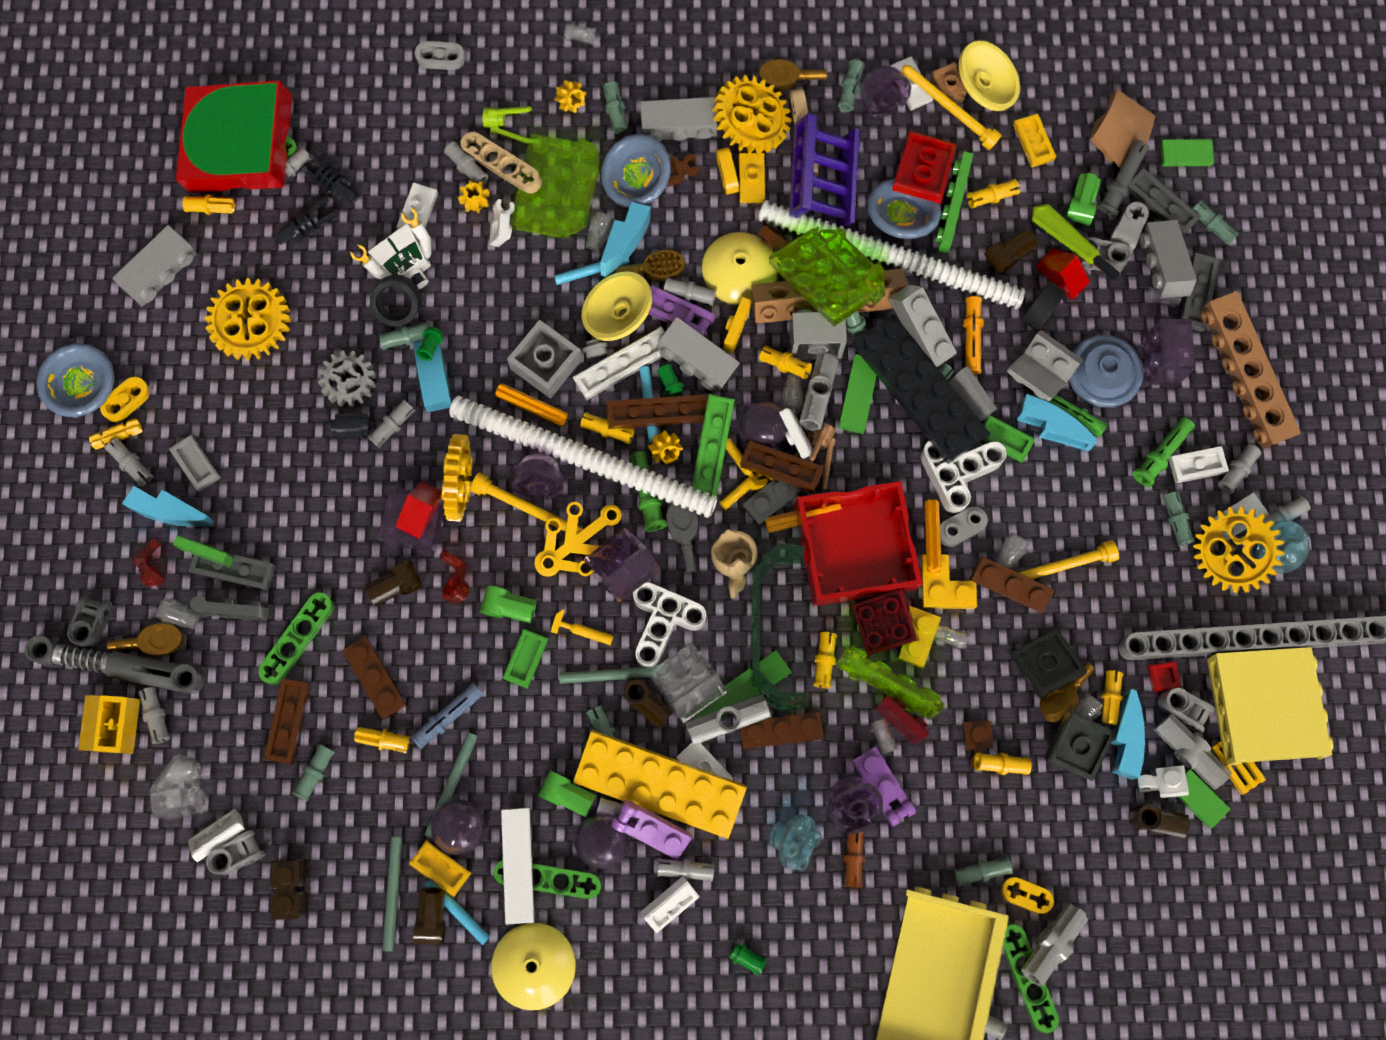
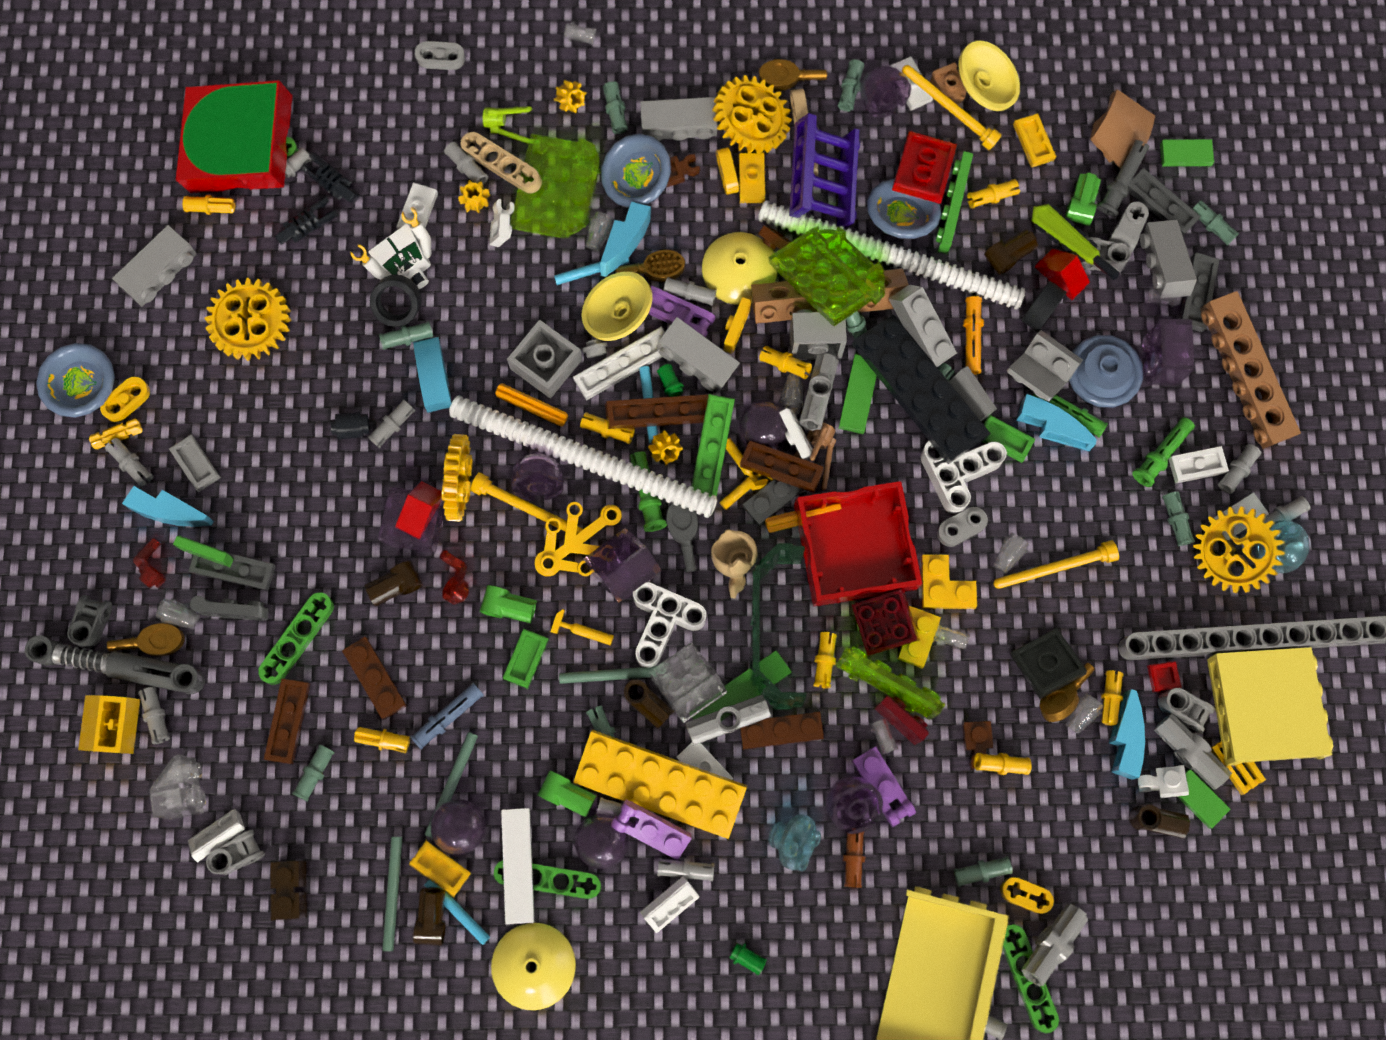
light grey gear [318,351,376,407] -> none
green pin [416,327,443,361] -> none
light orange axle [925,499,942,573] -> none
reddish brown plate [969,555,1055,614] -> none
pearl dark grey plate [1044,709,1116,781] -> none

